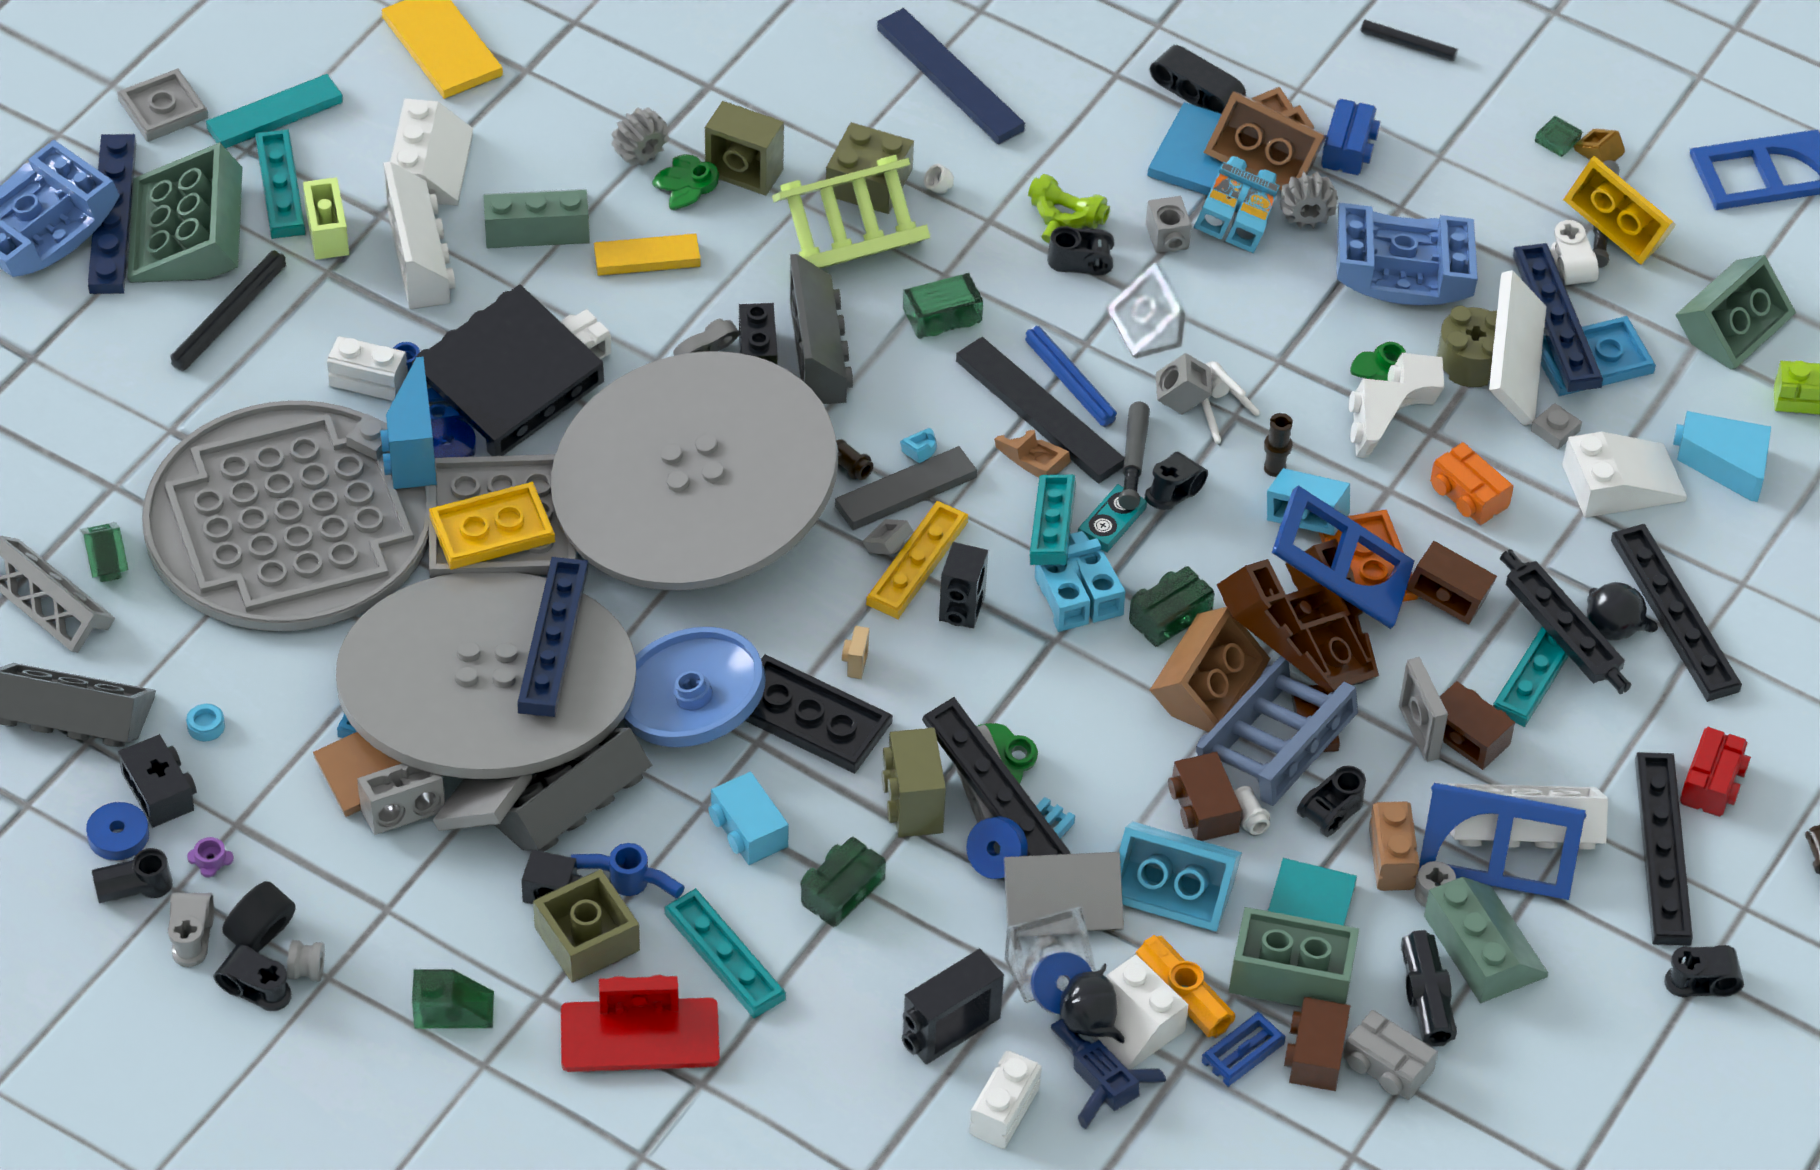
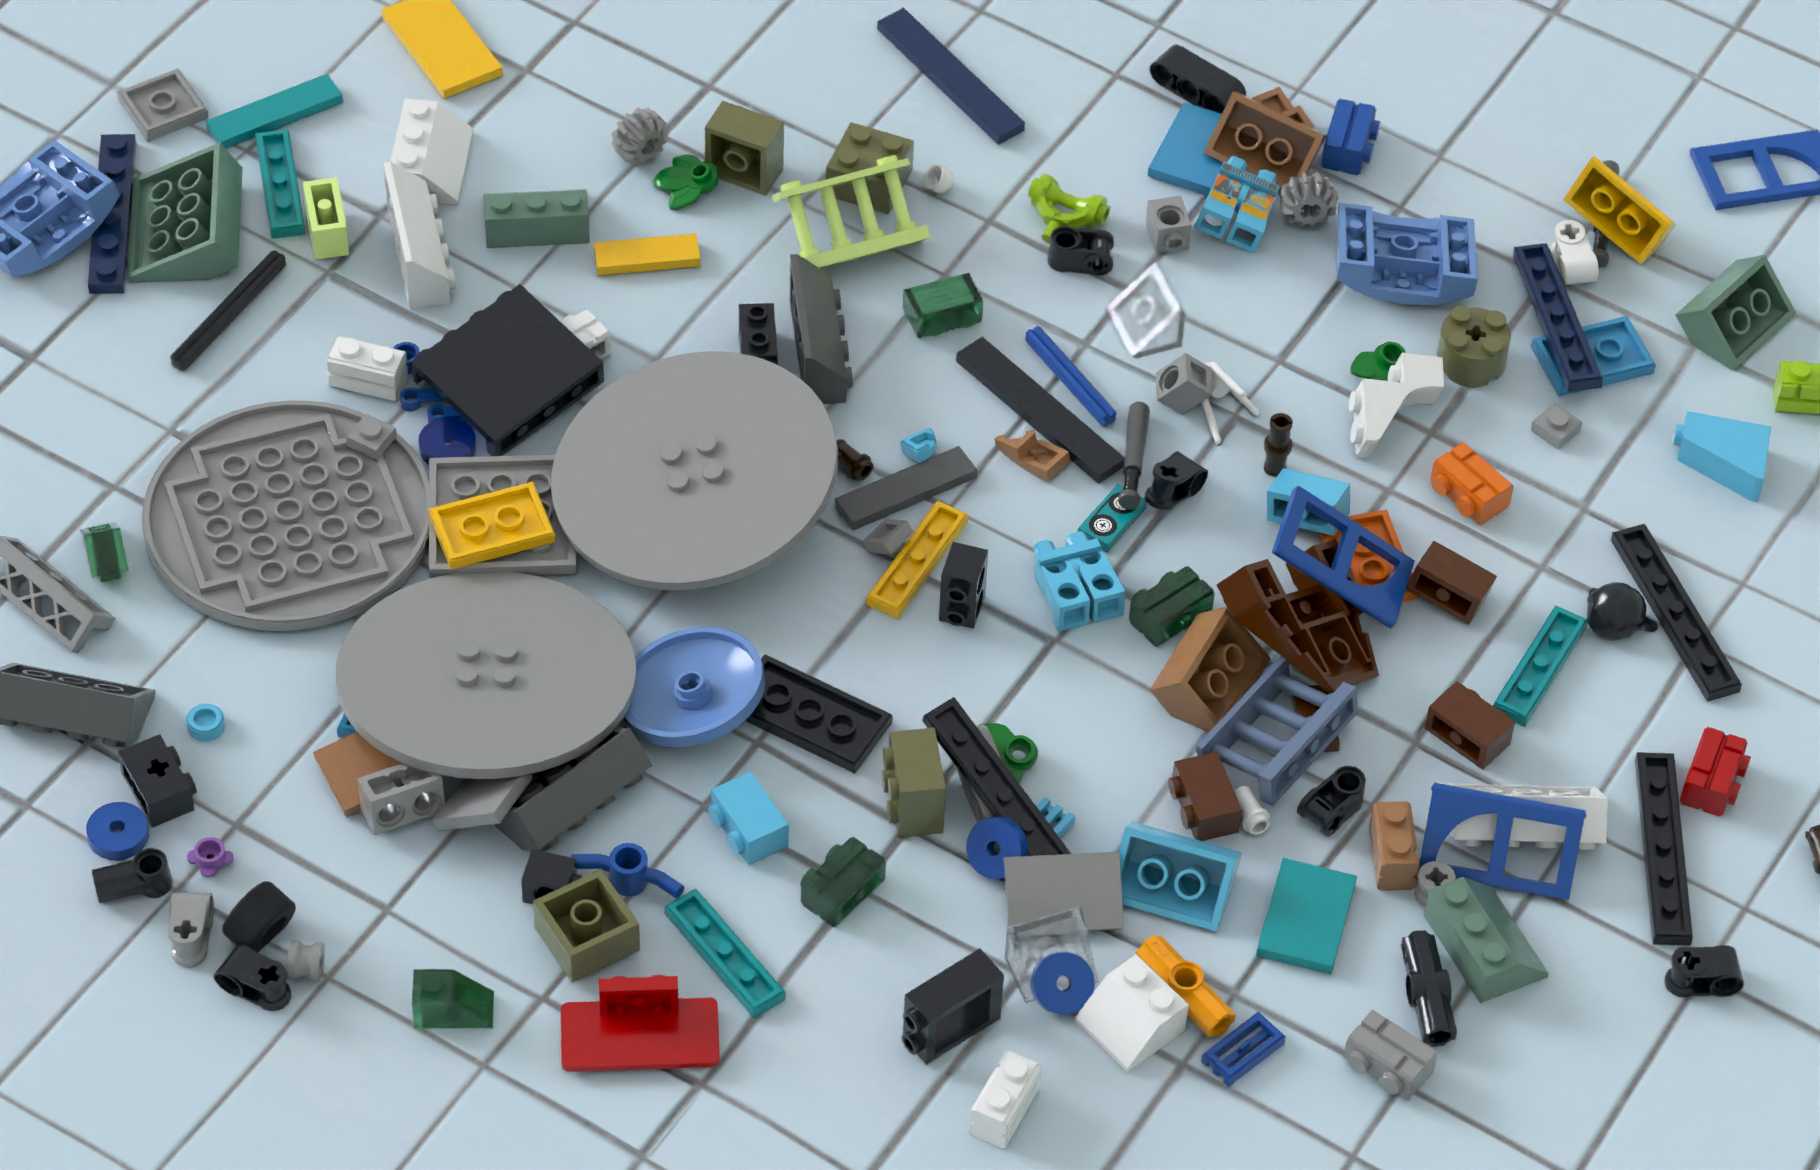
dark azure slope [380,357,437,489] -> none
dark blue plate [517,557,588,717] -> none
light grey piece [673,319,739,356] -> none
tan plate [842,626,869,679] -> none
teal tile [1029,474,1076,565] -> none
dark blue piece [1051,1019,1166,1129] -> none
black hair [1060,963,1125,1043] -> none
sand green slope [1228,907,1359,1007] -> none
reddish brown brick [1284,997,1351,1091] -> none
black bar [1361,20,1458,61] -> none
light grey tile [1399,657,1448,762] -> none
white tile [1489,270,1546,426] -> none
black plate [1500,549,1631,694] -> none
clear green tile [1535,116,1582,157] -> none
white slope [1562,432,1687,518] -> none
pearl gold slope [1573,129,1625,162] -> none

